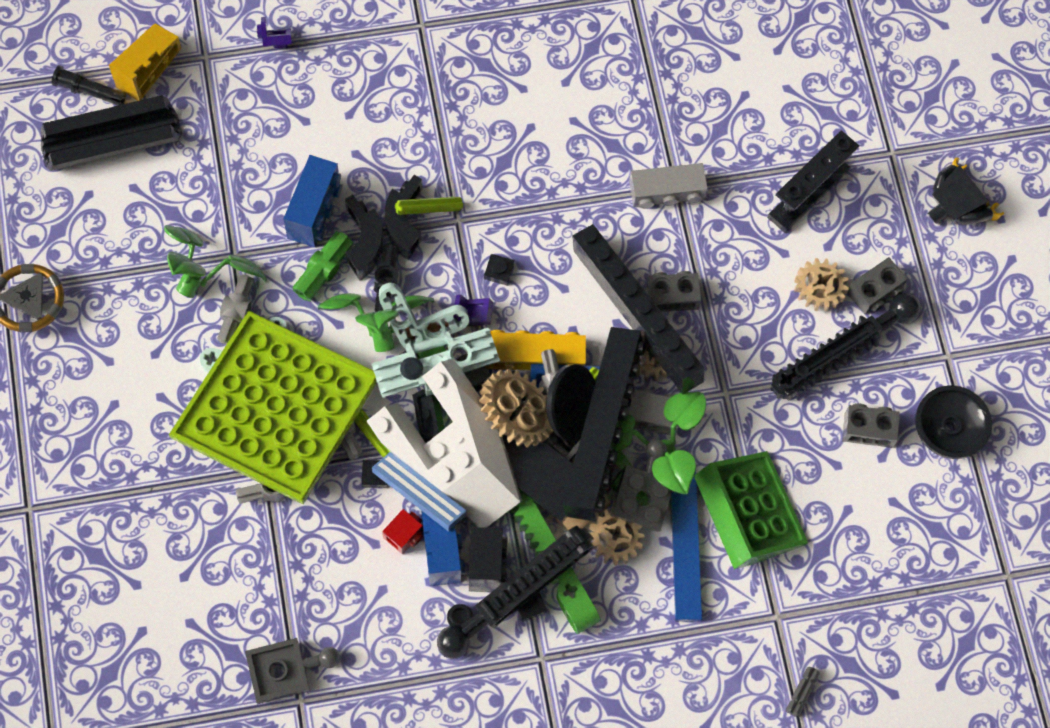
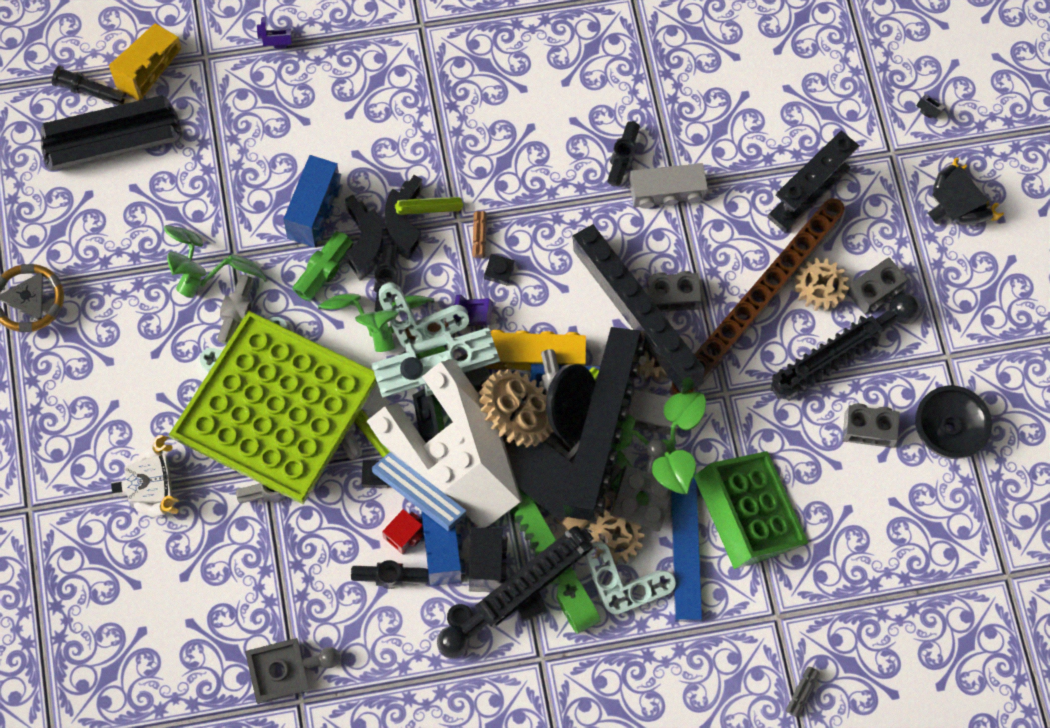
none -> white torso [111,435,179,518]
none -> black axle [351,560,428,589]
none -> medium nougat axle [472,211,487,258]
none -> light aqua beam [585,541,676,614]
none -> black axle [607,121,640,187]
none -> reddish brown beam [670,198,845,395]
none -> black plate [916,94,946,119]

